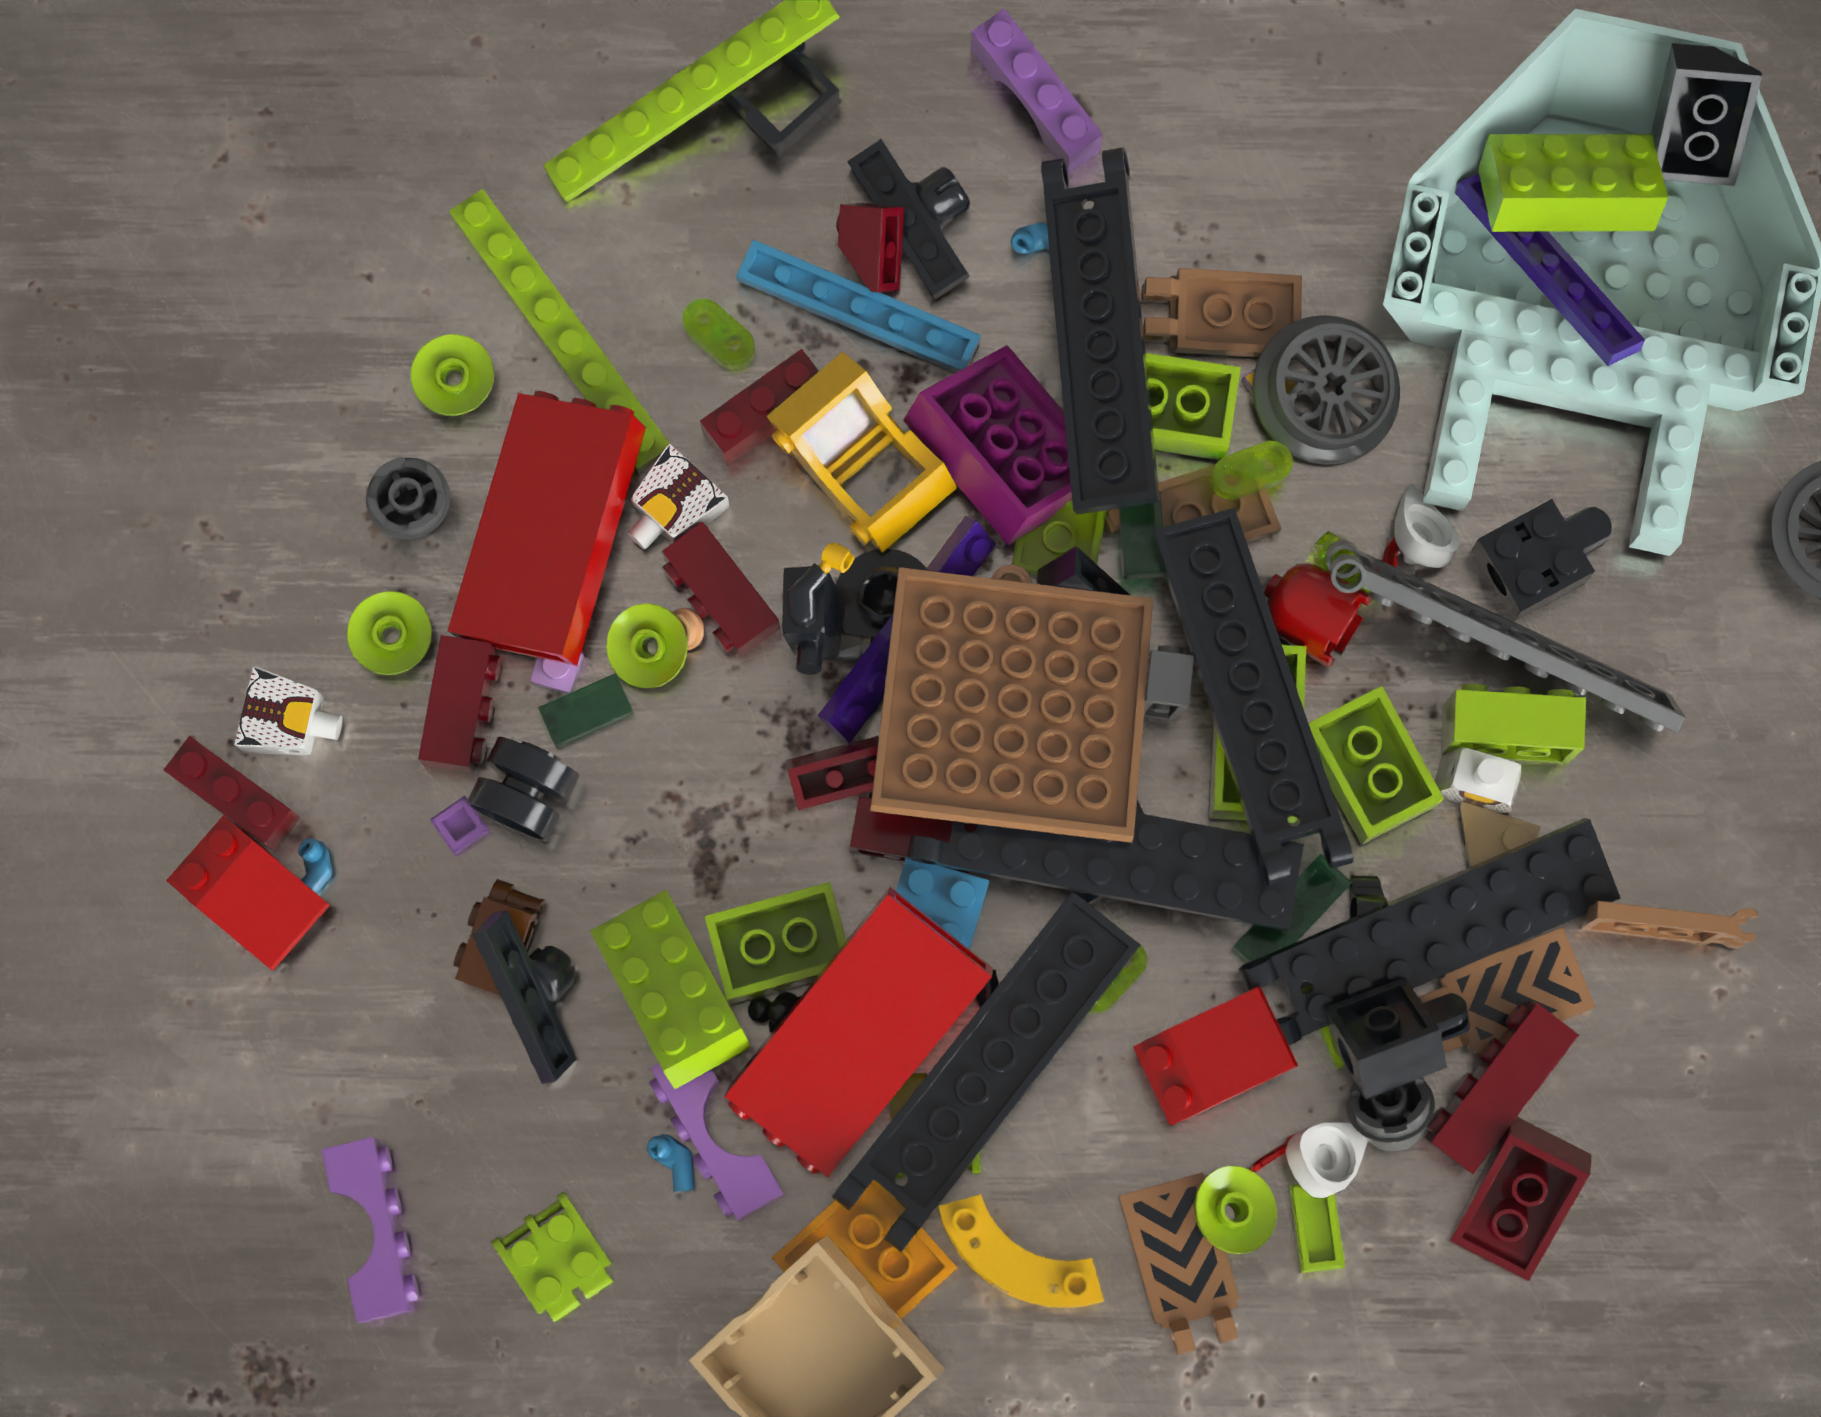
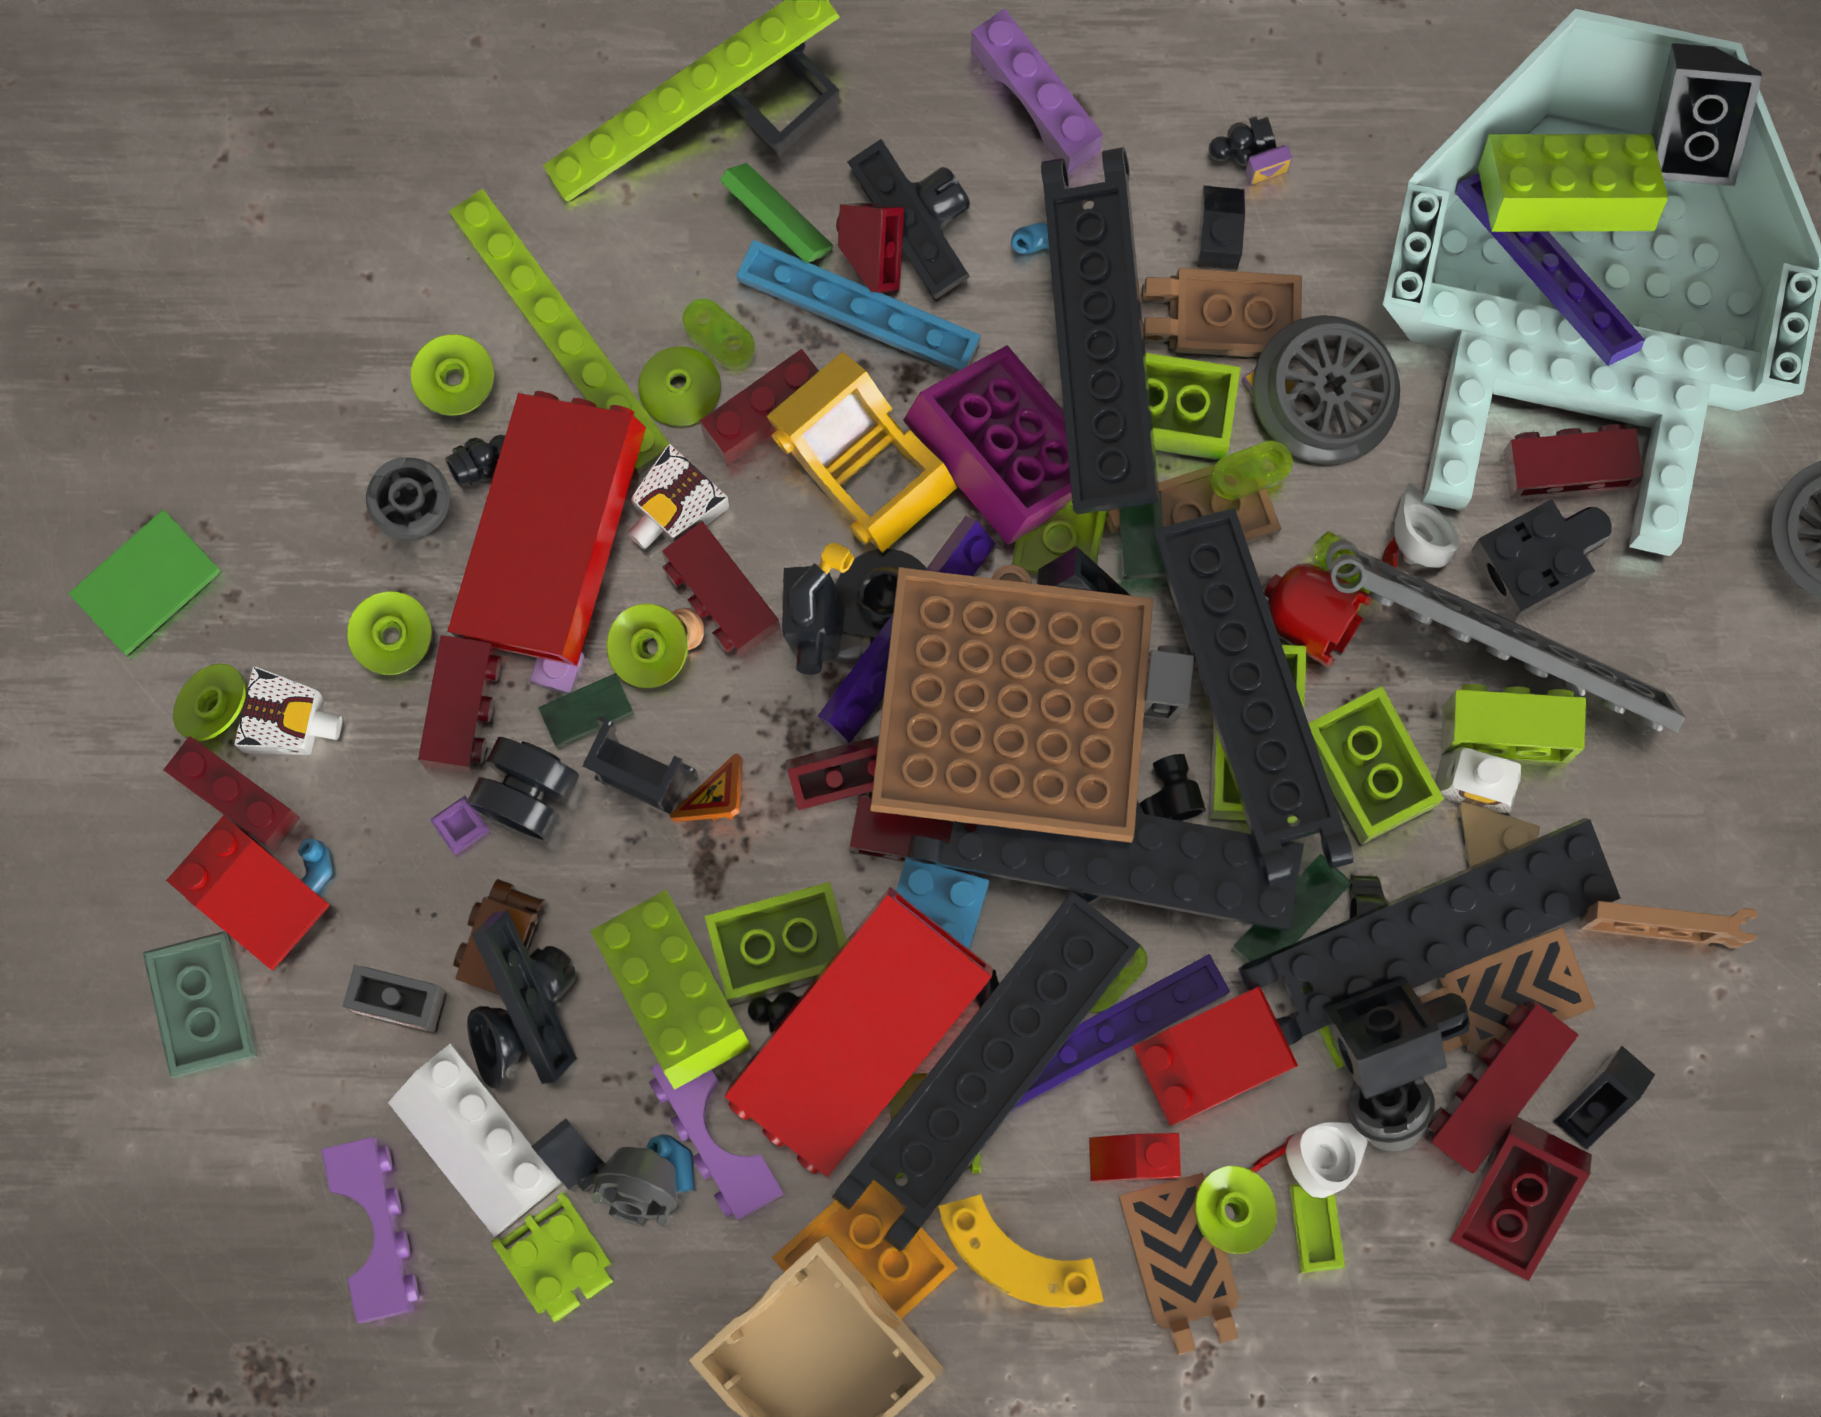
none -> bright green tile [68,509,221,656]
none -> sand green tile [143,931,257,1078]
none -> lime dish [173,663,246,741]
none -> dark grey brick [342,964,445,1032]
none -> white slope [388,1044,562,1238]
none -> black piece [445,435,505,487]
none -> black hat [467,1006,524,1089]
none -> black slope [531,1118,606,1192]
none -> black piece [582,716,698,814]
none -> dark grey cone [592,1147,677,1226]
none -> lime dish [638,346,721,427]
none -> piece [670,754,743,822]
none -> bright green tile [720,163,834,263]
none -> dark purple plate [1013,954,1231,1110]
none -> red slope [1089,1133,1181,1182]
none -> black piece [1139,754,1206,821]
none -> black slope [1197,186,1245,270]
none -> black piece [1209,116,1277,166]
none -> medium lavender tile [1245,145,1293,186]
none -> dark red brick [1504,424,1643,499]
none -> black slope [1554,1046,1655,1150]

